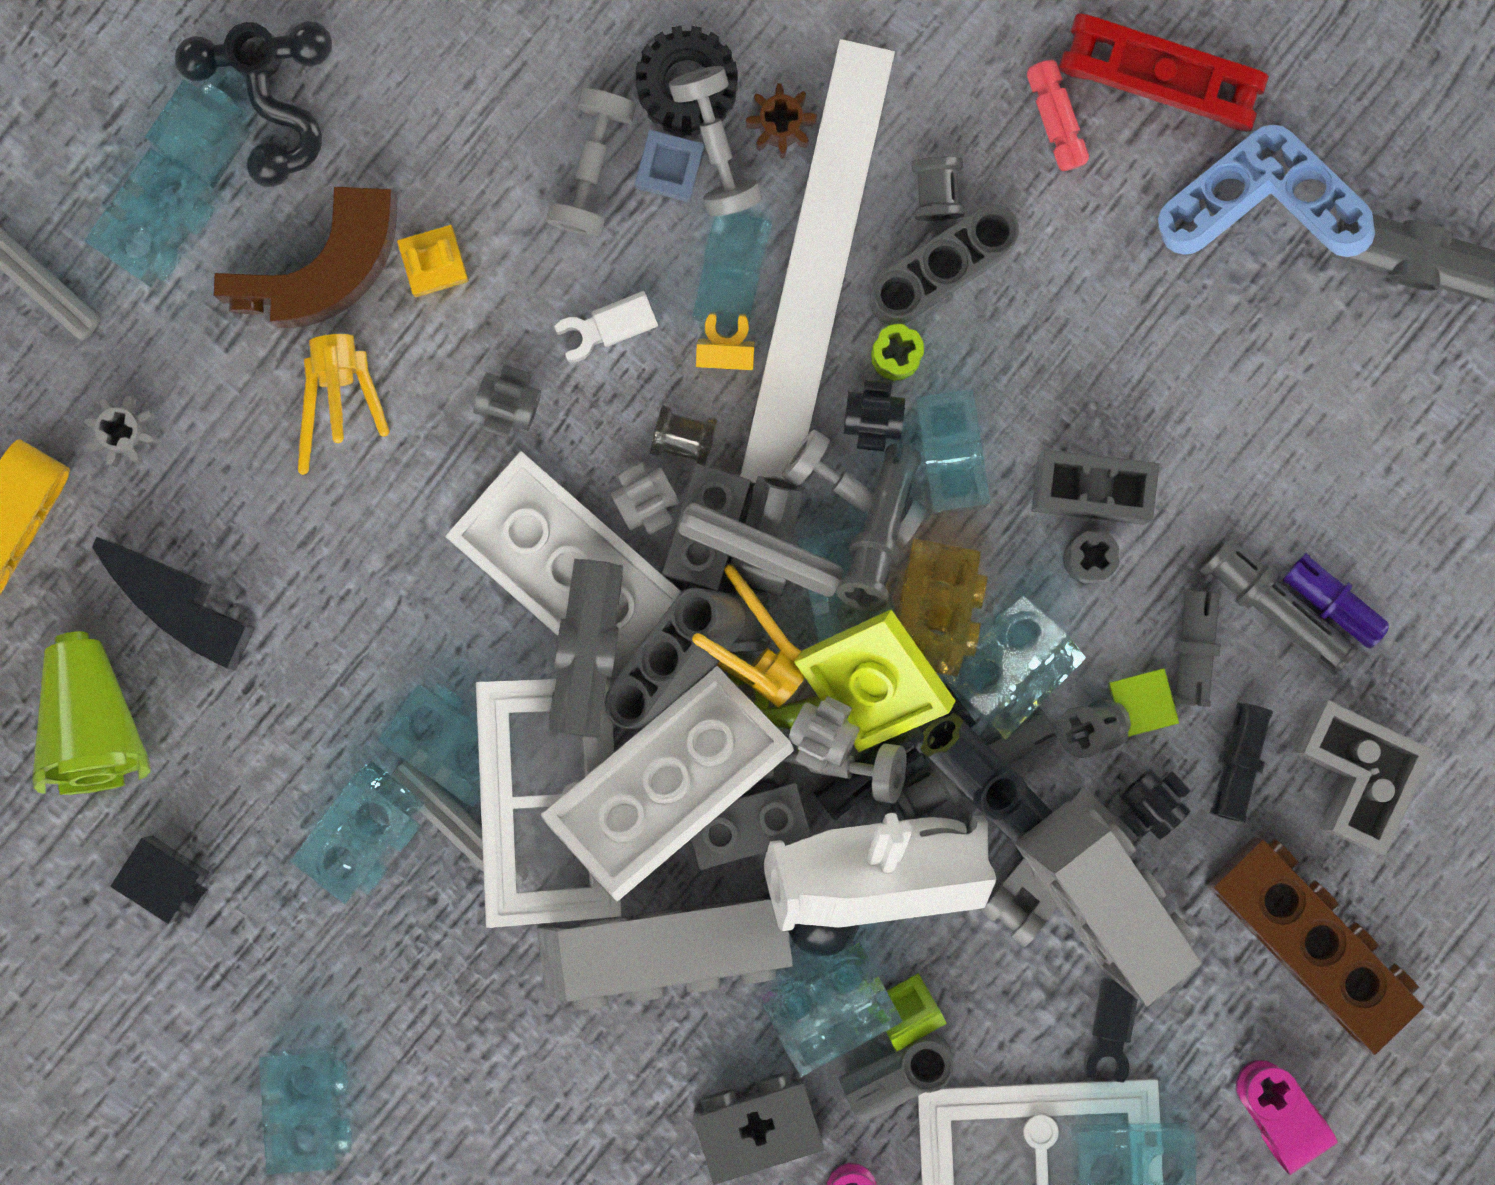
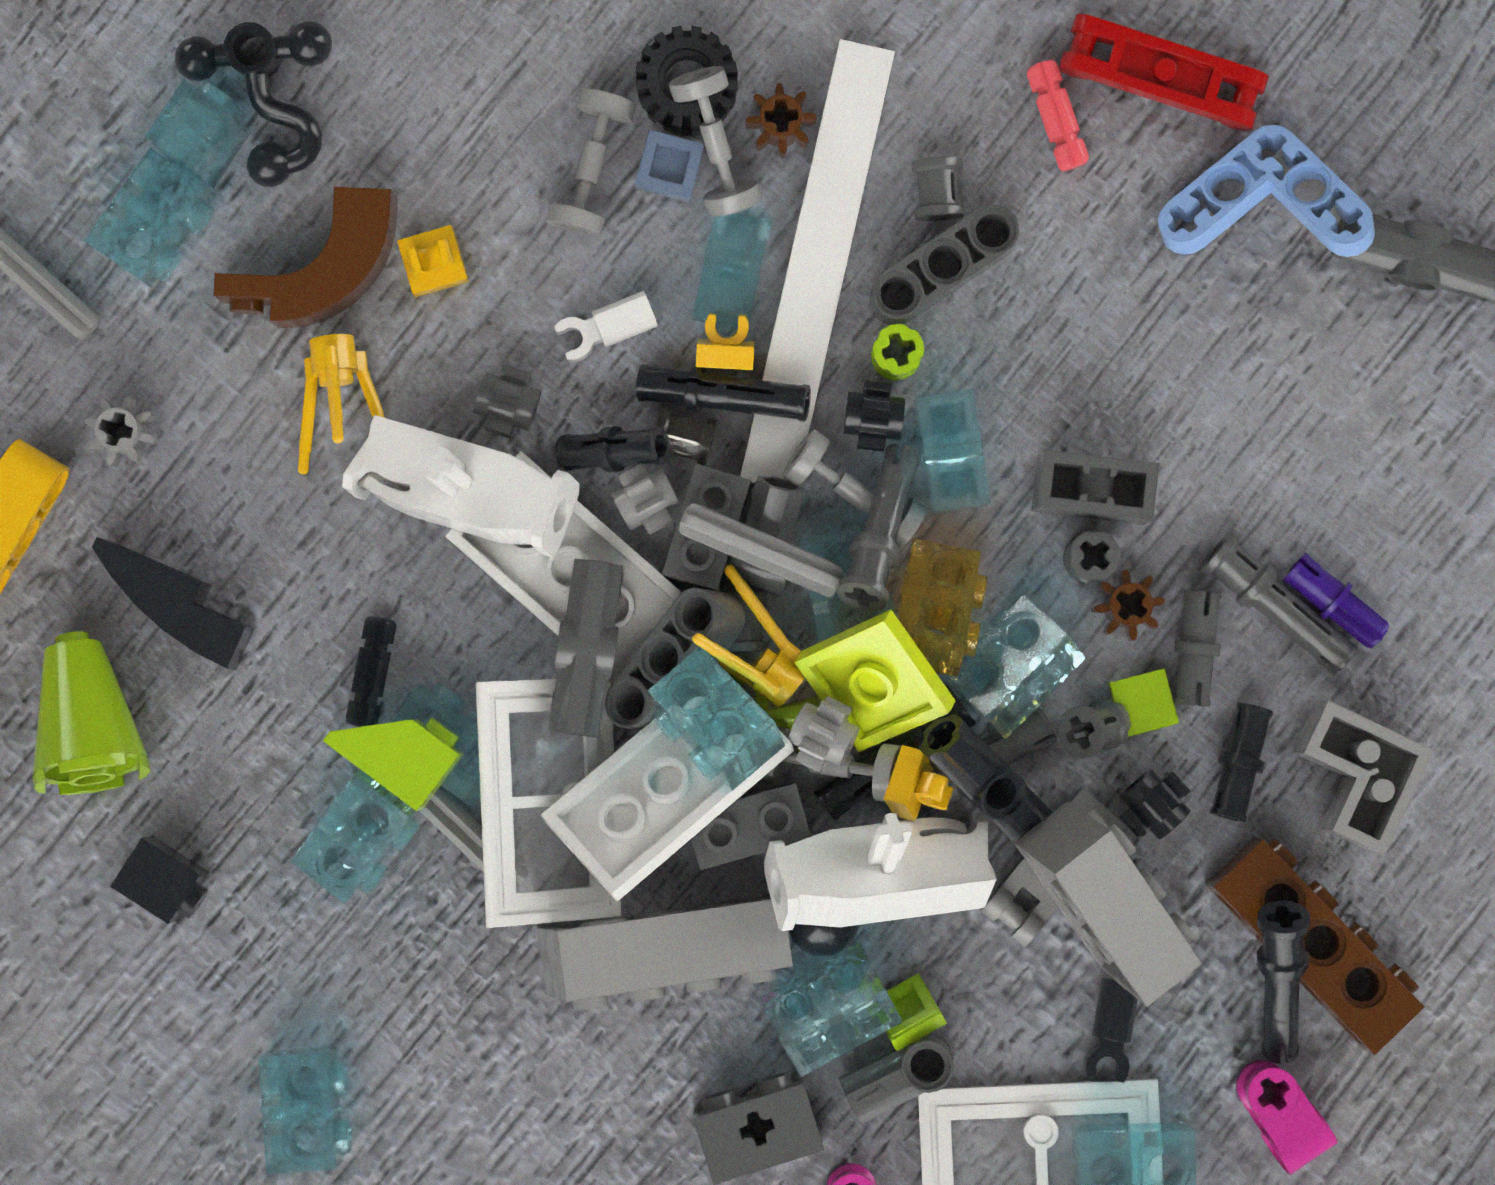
none -> lime slope [323,717,464,811]
none -> white piece [342,415,580,557]
none -> black axle [346,616,396,727]
none -> black pin [555,426,671,473]
none -> black pin [636,364,811,422]
none -> clear light blue brick [648,647,785,791]
none -> yellow tile [883,745,954,822]
none -> reddish brown gear [1091,569,1165,641]
none -> black pin [1256,900,1310,1064]

